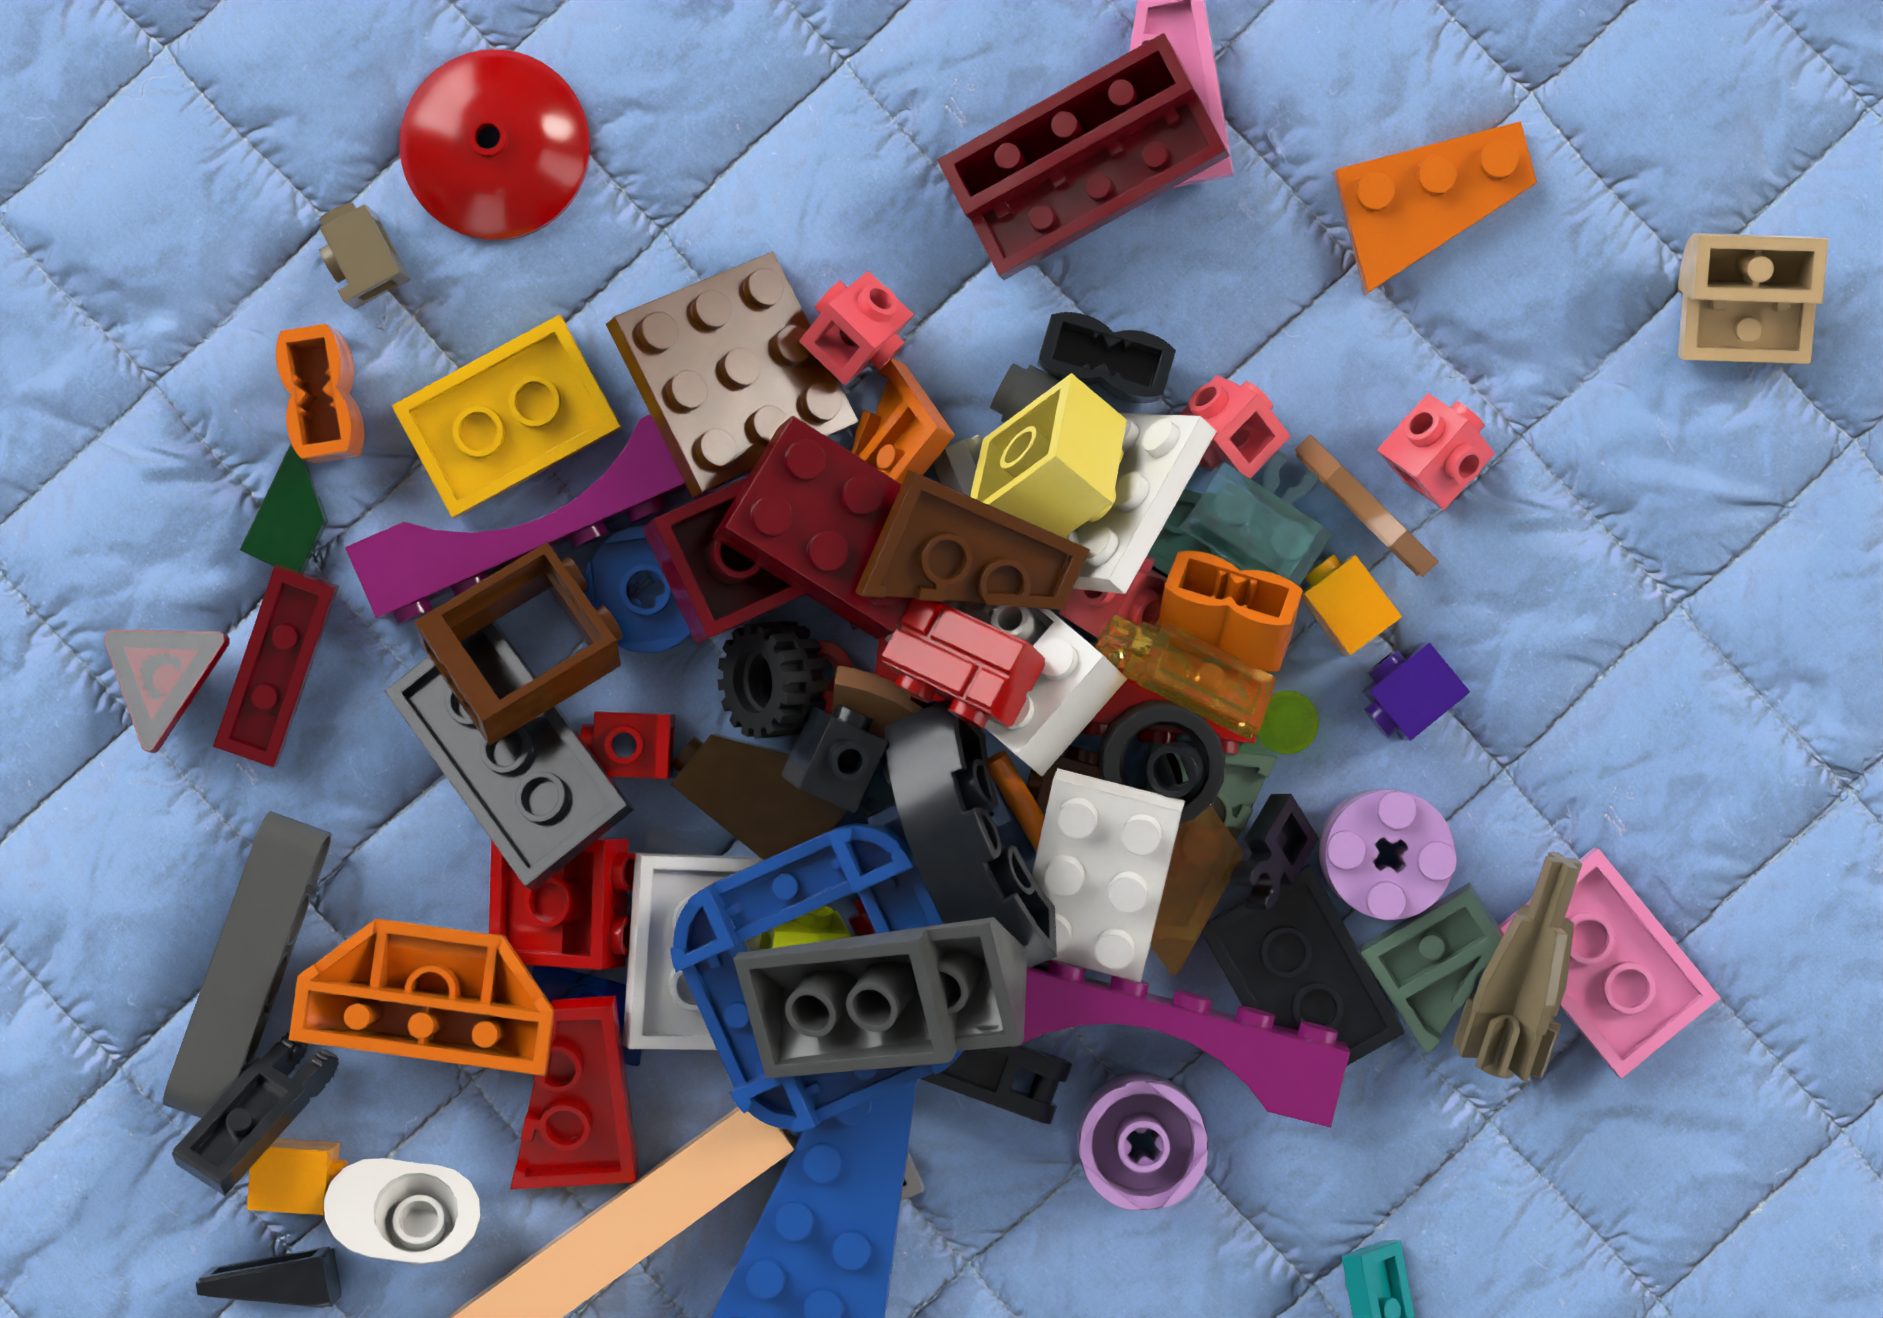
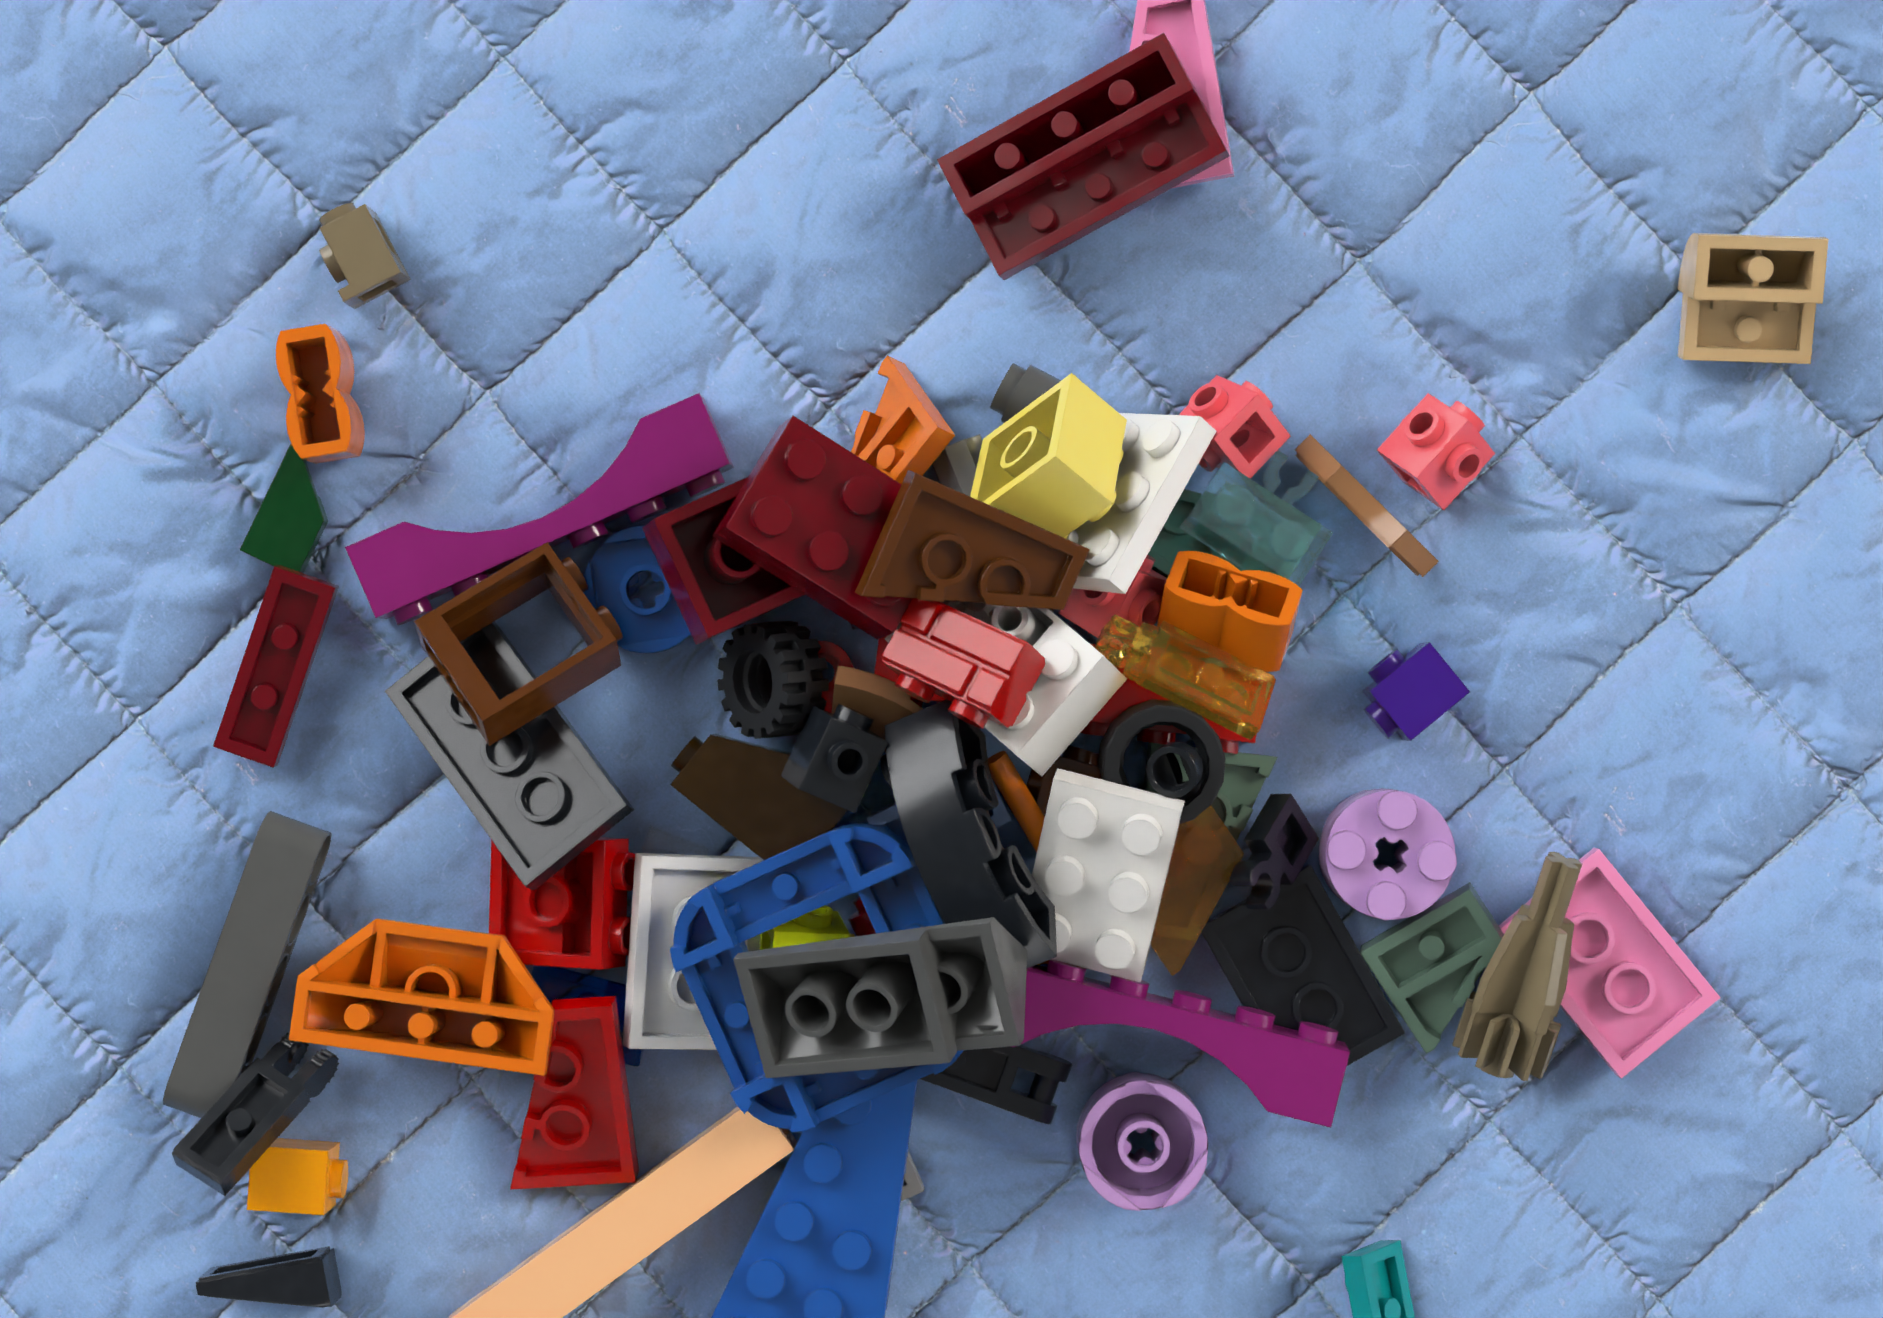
piece [104,629,230,753] -> none
white piece [324,1158,481,1265] -> none
yellow plate [391,314,623,519] -> none
red dish [399,49,591,241] -> none
red brick [580,711,675,779] -> none
plate [606,251,859,498] -> none
coral brick [799,271,914,385] -> none
black brick [1037,312,1176,403] -> none
clear neon green plate [1257,691,1319,754] -> none
light orange brick [1301,554,1402,656] -> none
orange wing [1333,121,1537,295] -> none

